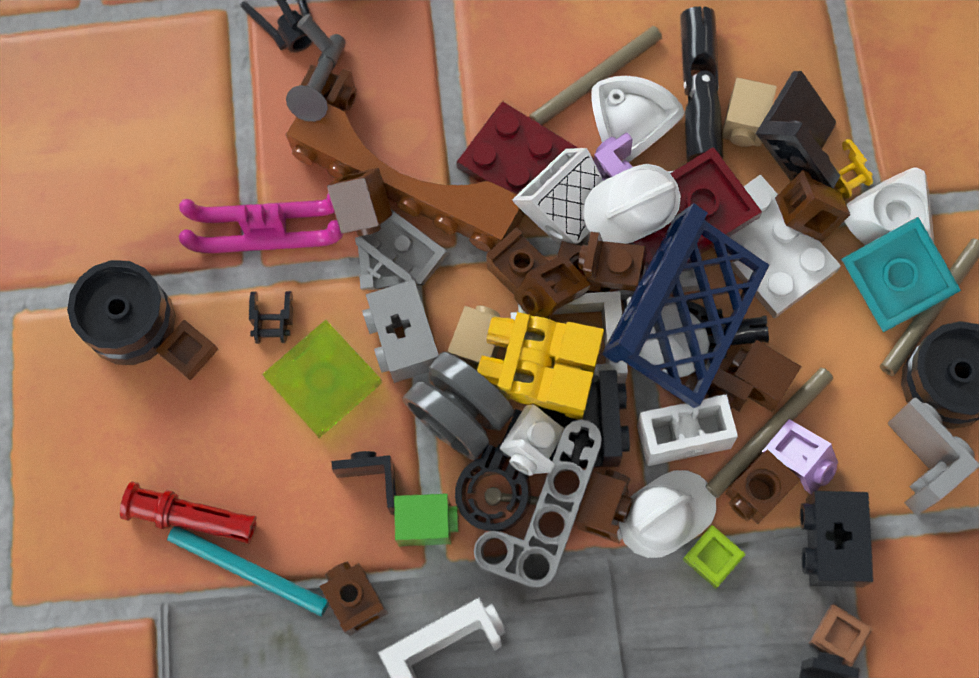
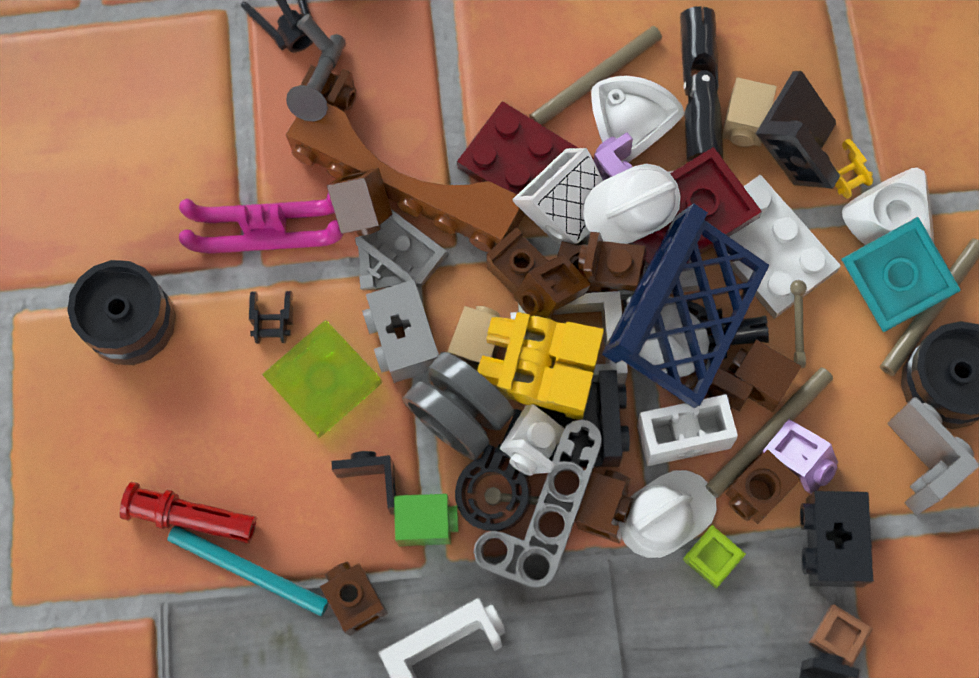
reddish brown plate [156,320,218,380] -> none
reddish brown brick [775,170,851,242] -> none
none -> dark tan hinge [790,280,807,368]

